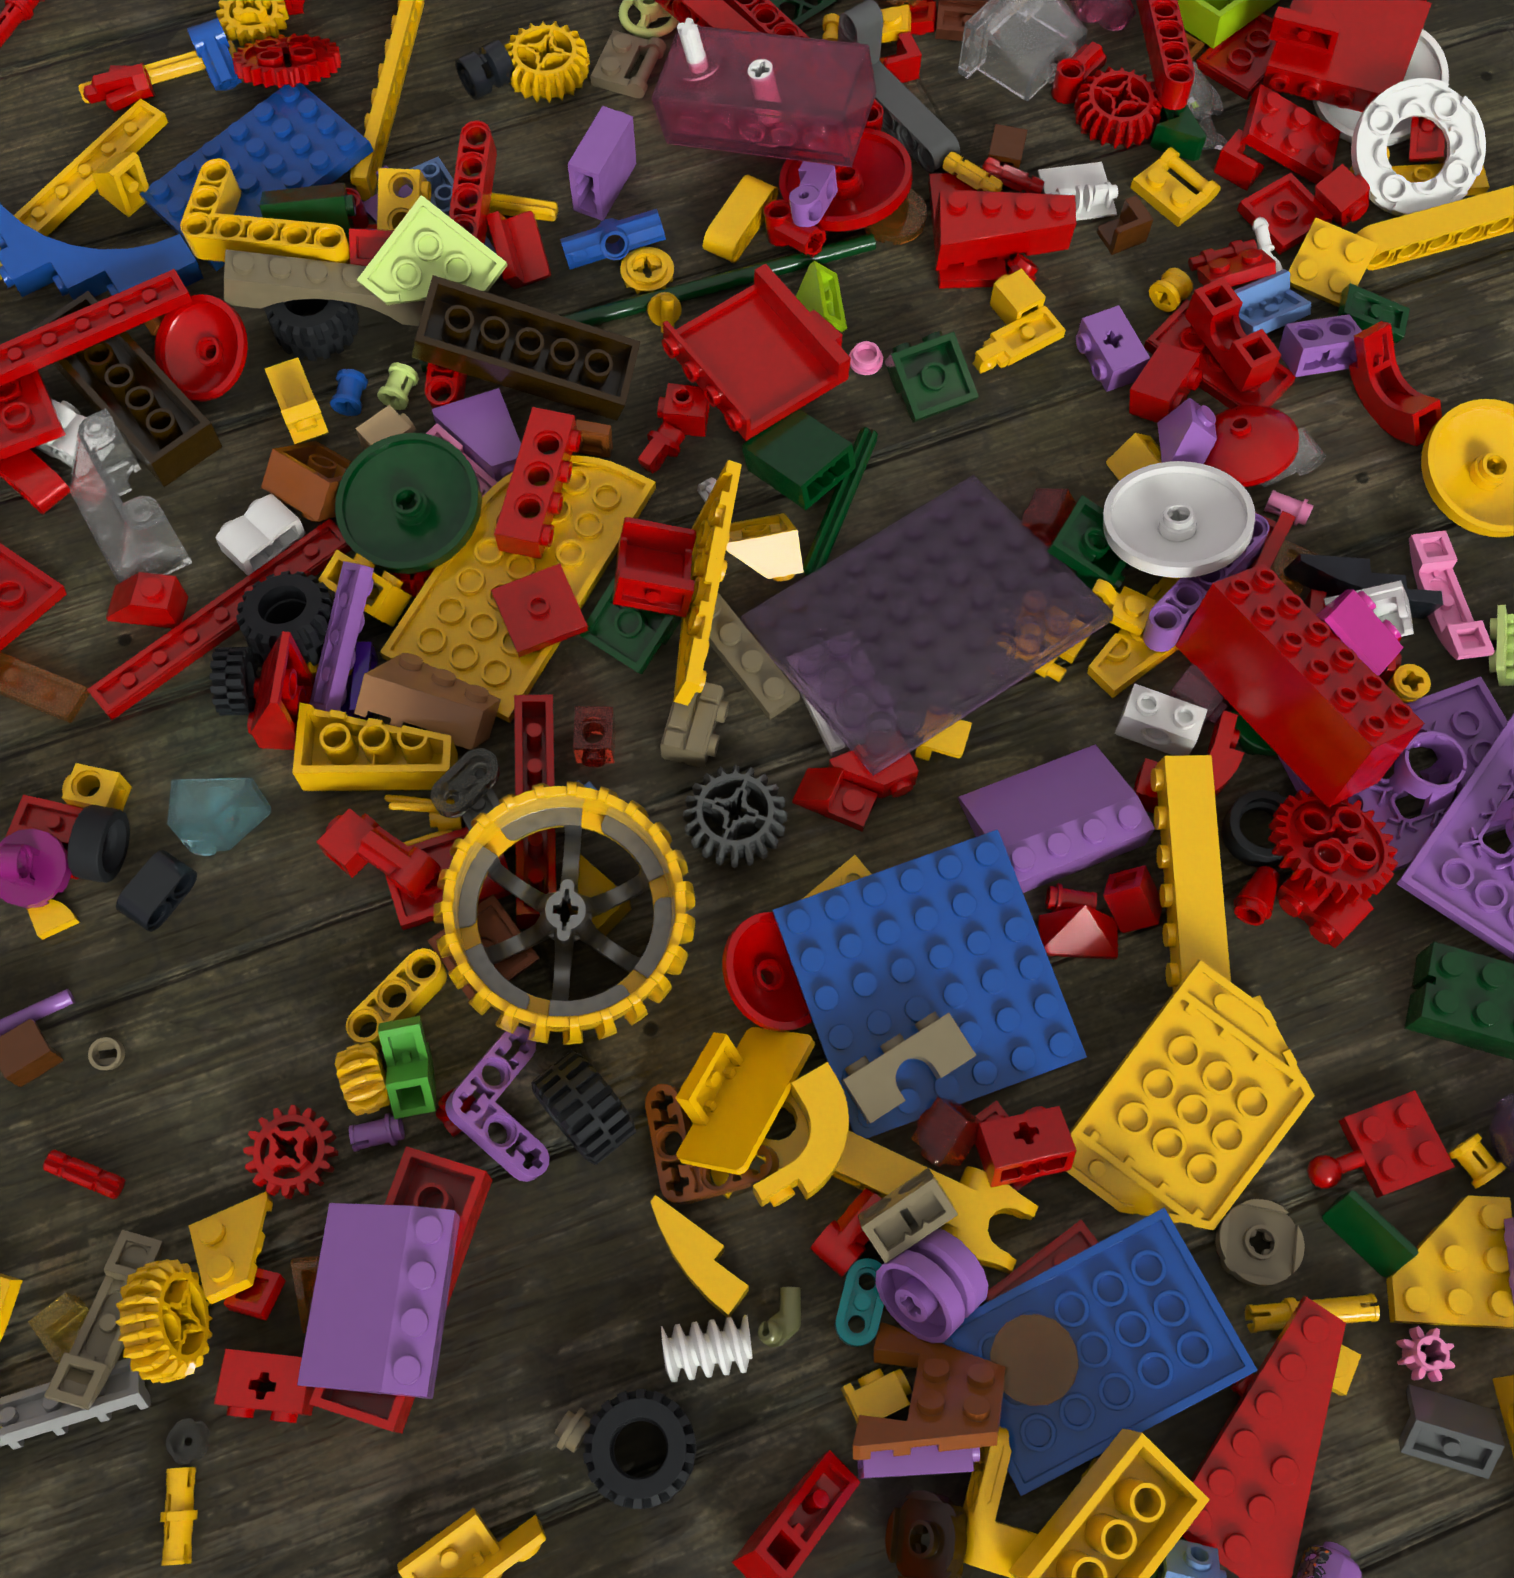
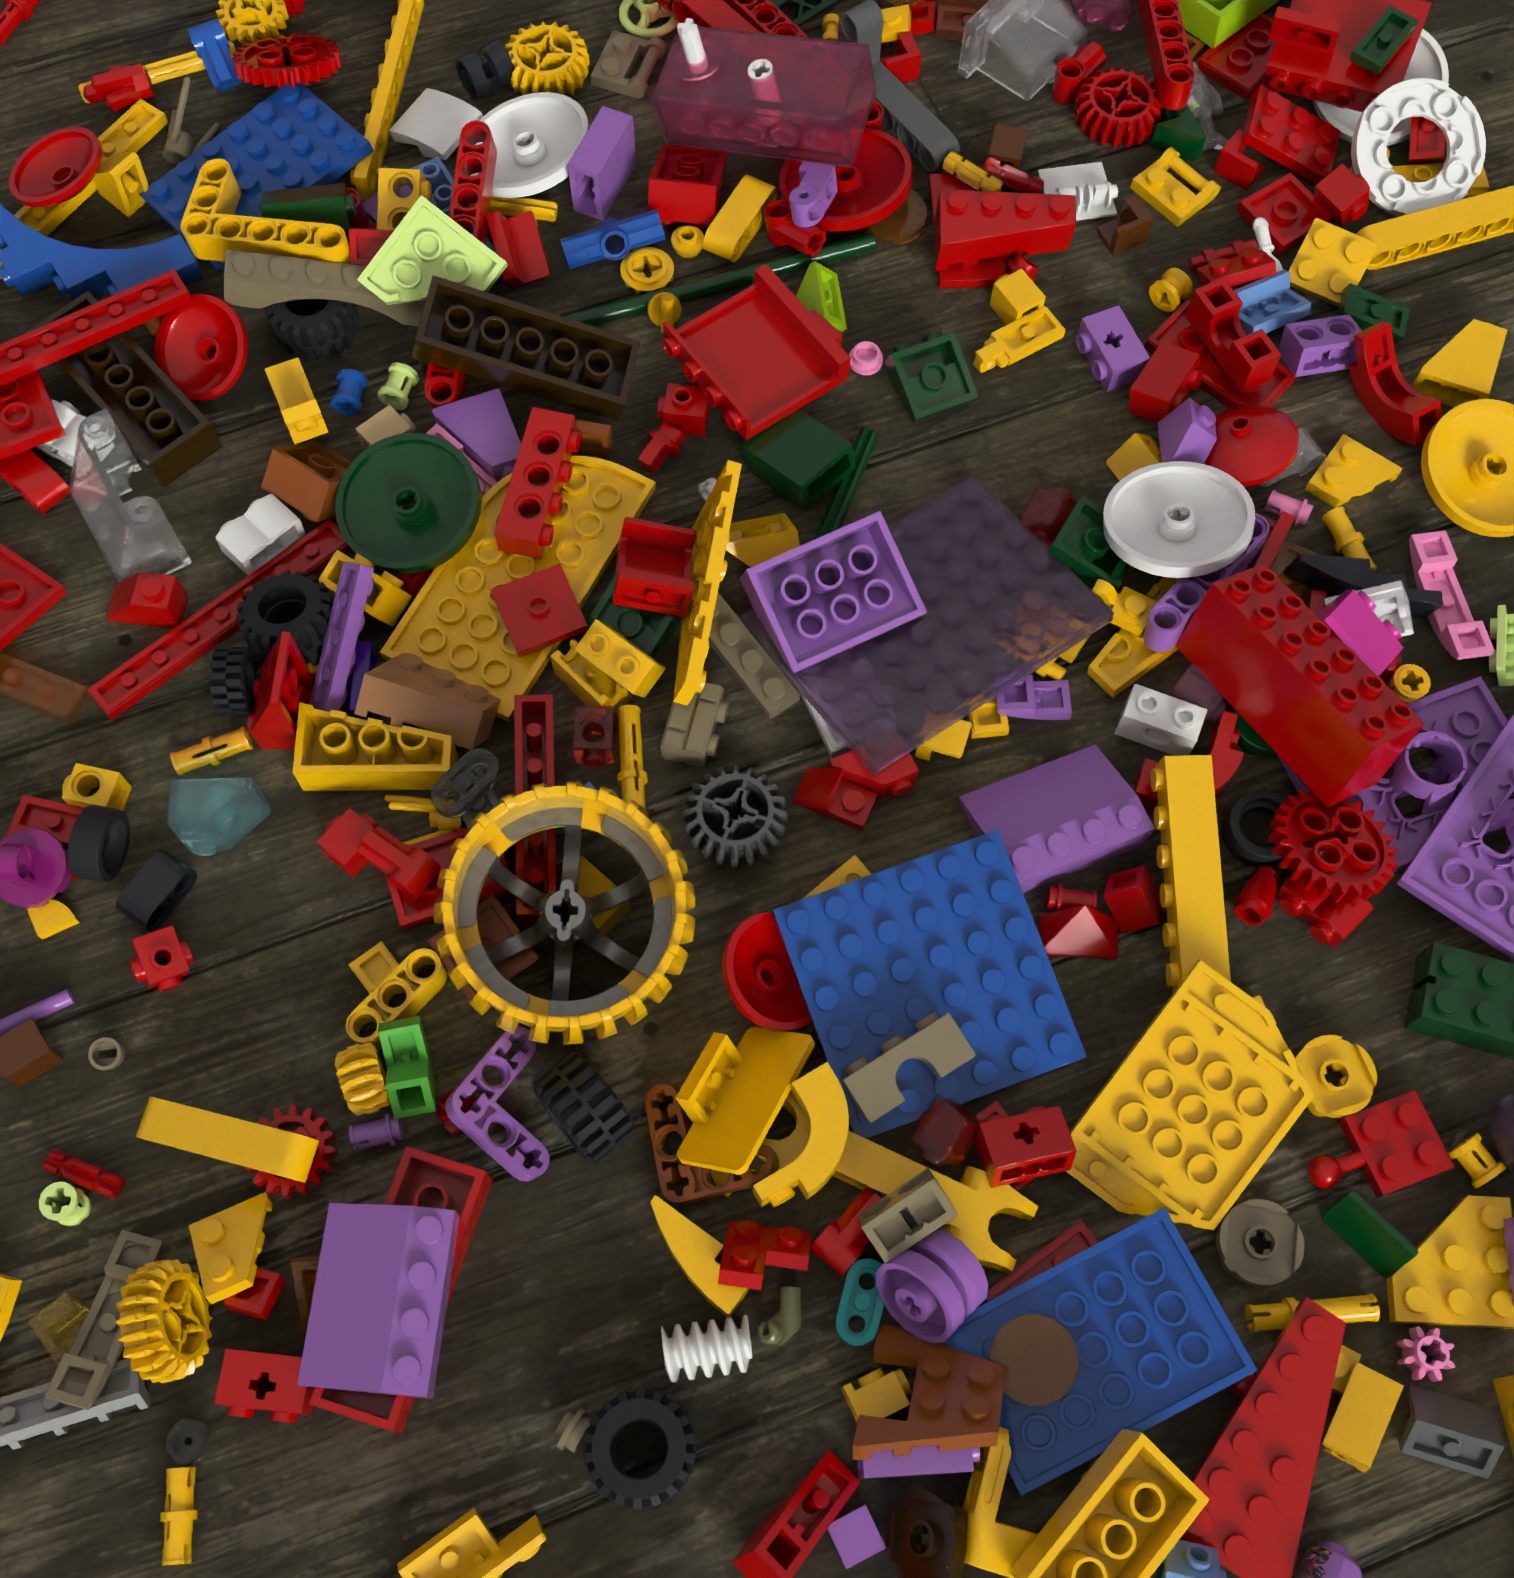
none -> red dish [9,127,103,207]
none -> yellowish green bush [39,1181,92,1226]
none -> red brick [129,925,193,992]
none -> yellow beam [135,1096,319,1183]
none -> dark tan plant [162,77,220,166]
none -> light orange pin [170,726,253,776]
none -> yellow tile [348,941,399,994]
none -> white slope [389,88,483,160]
none -> white dish [471,92,590,198]
none -> yellow hinge [550,639,632,722]
none -> yellow brick [574,619,666,698]
none -> yellow pin [617,705,648,810]
none -> red slope [648,144,727,228]
none -> yellow plate [671,225,704,258]
none -> red plate [718,1220,812,1290]
none -> medium lavender slope [740,511,927,674]
none -> medium lavender tile [827,1504,886,1569]
none -> yellow tile [965,697,1009,739]
none -> medium lavender slope [994,675,1072,720]
none -> yellow plate [1295,1035,1377,1118]
none -> yellow wing [1304,434,1403,508]
none -> yellow pin [1322,506,1377,573]
none -> yellow hinge [1322,1362,1404,1473]
none -> dark green plate [1350,5,1419,75]
none -> yellow slope [1411,319,1508,407]

